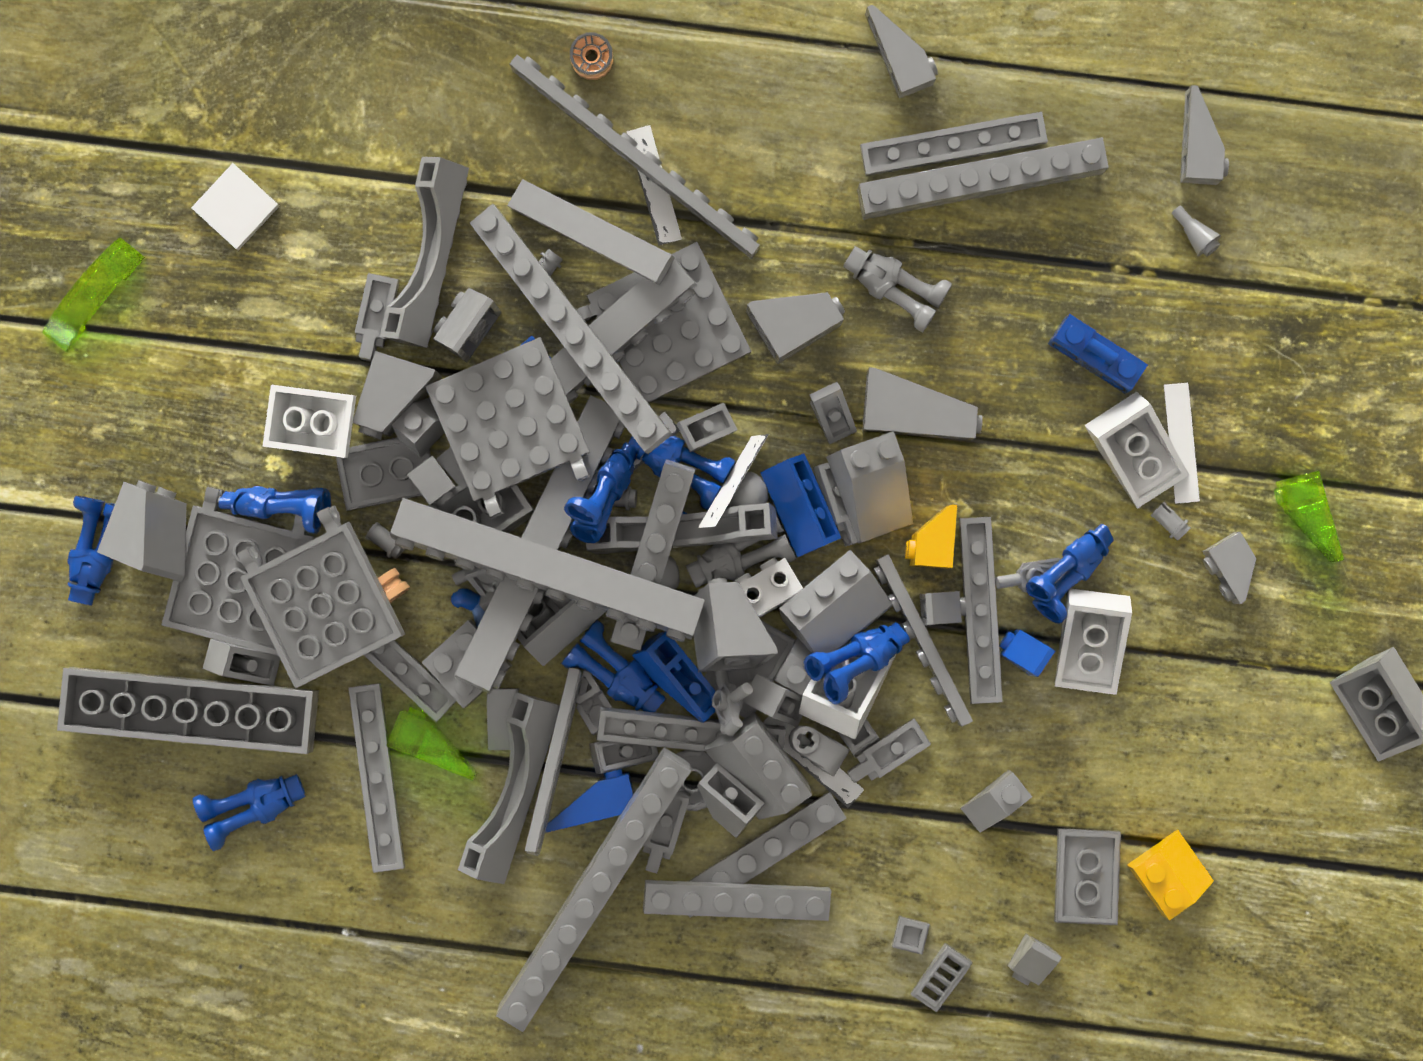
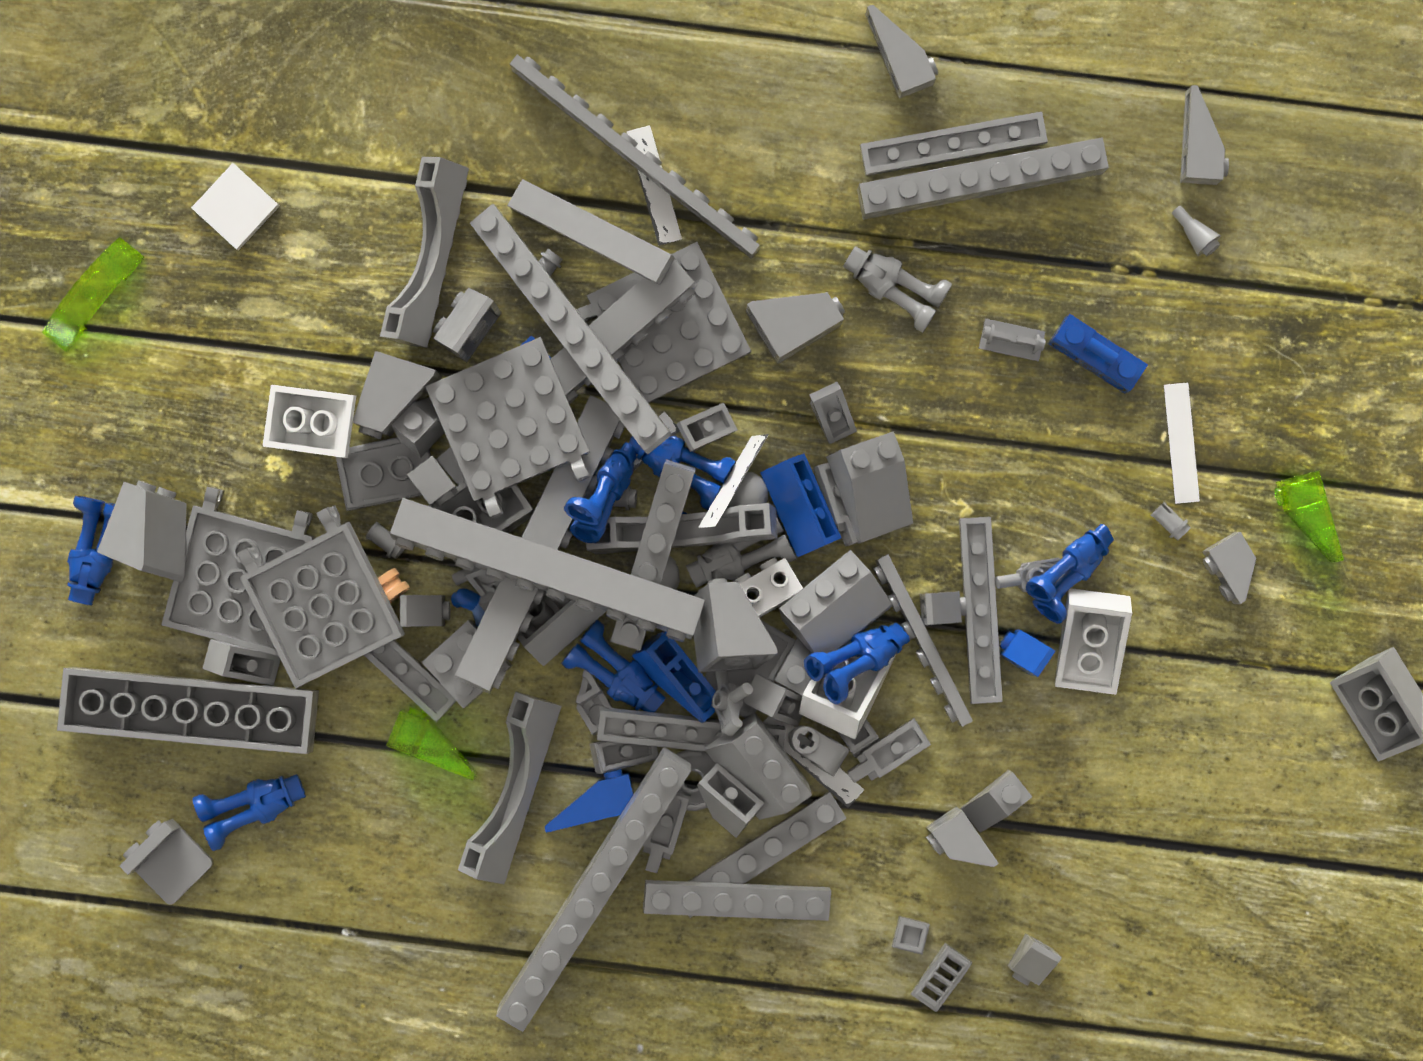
blue piece [219,486,331,534] -> none
light grey plate [349,683,405,873] -> none
light grey hinge [355,273,400,362] -> none
light grey slope [487,688,519,750] -> none
light grey tile [525,667,583,856] -> none
light nougat wheel [570,32,613,80] -> none
light grey slope [862,367,982,440] -> none
yellow slope [905,505,957,569] -> none
light grey tile [1054,828,1121,925] -> none
white slope [1085,392,1189,509] -> none
yellow slope [1127,830,1214,921] -> none
none -> light grey bracket [120,819,213,905]
none -> light grey slope [400,595,451,627]
none -> light grey slope [926,806,999,867]
none -> light grey hinge [979,318,1046,362]

